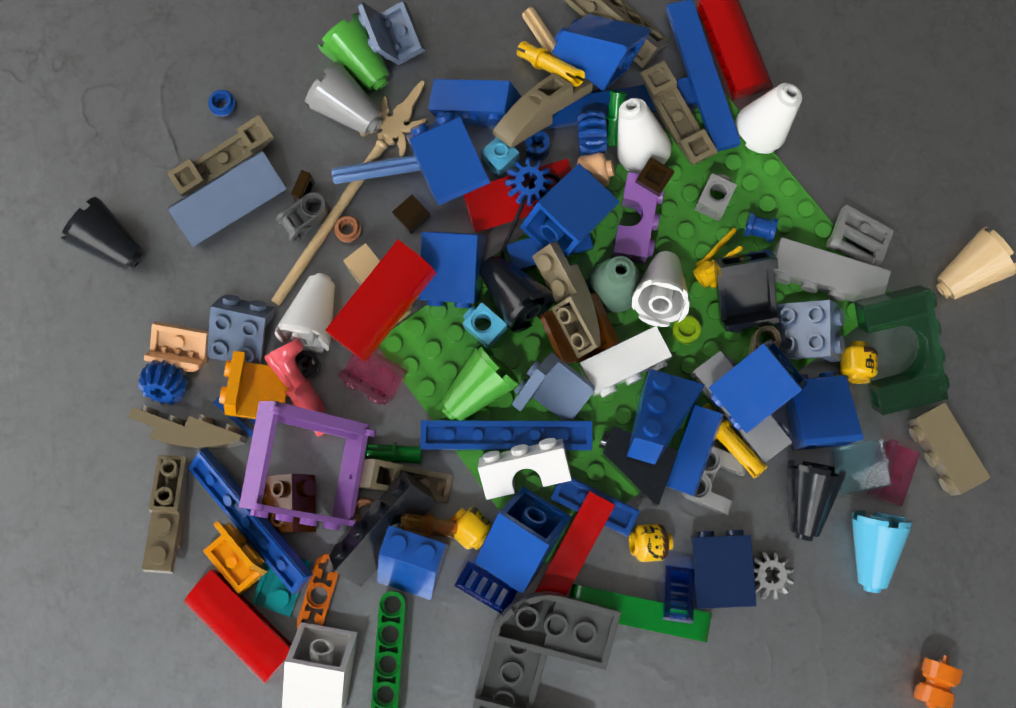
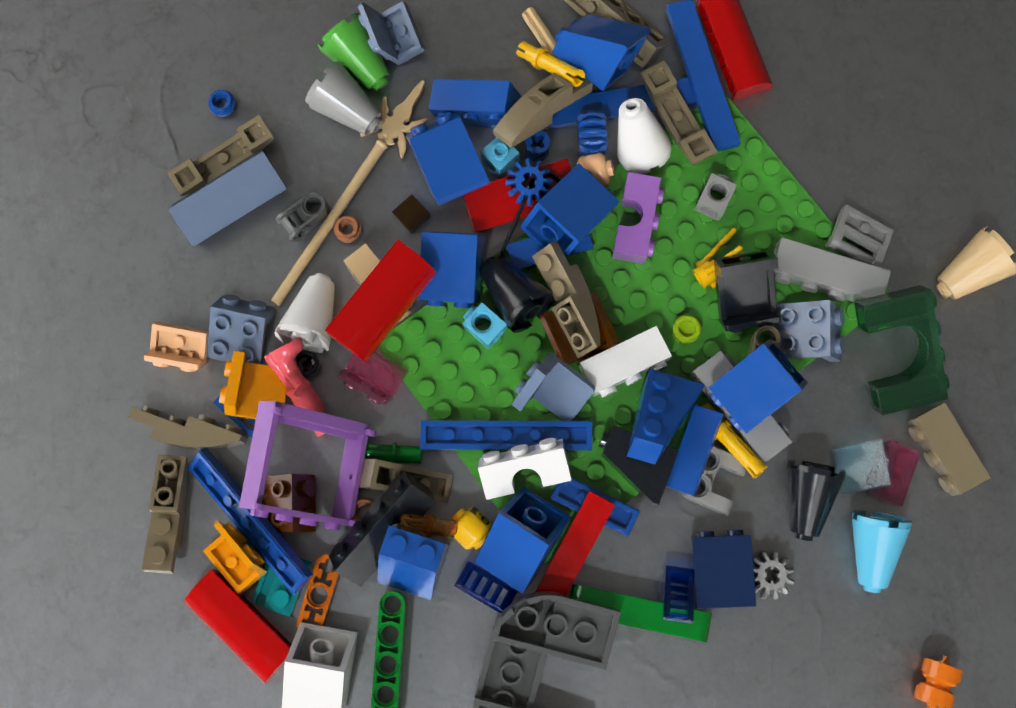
black cone [61,197,143,270] -> none
blue gear [137,360,189,405] -> none
dark brown tile [291,170,315,202] -> none
medium blue axle [332,155,420,184] -> none
bright green cone [442,343,520,421] -> none
sand green cone [588,256,642,313] -> none
green axle [605,90,628,146] -> none
yellow head [628,523,673,562] -> none
white cone [632,251,690,327] -> none
dark brown tile [635,157,675,197] -> none
white cone [735,83,802,154] -> none
blue bush [744,212,778,243] -> none
blue slope [786,371,864,451] -> none
yellow head [840,341,878,384] -> none

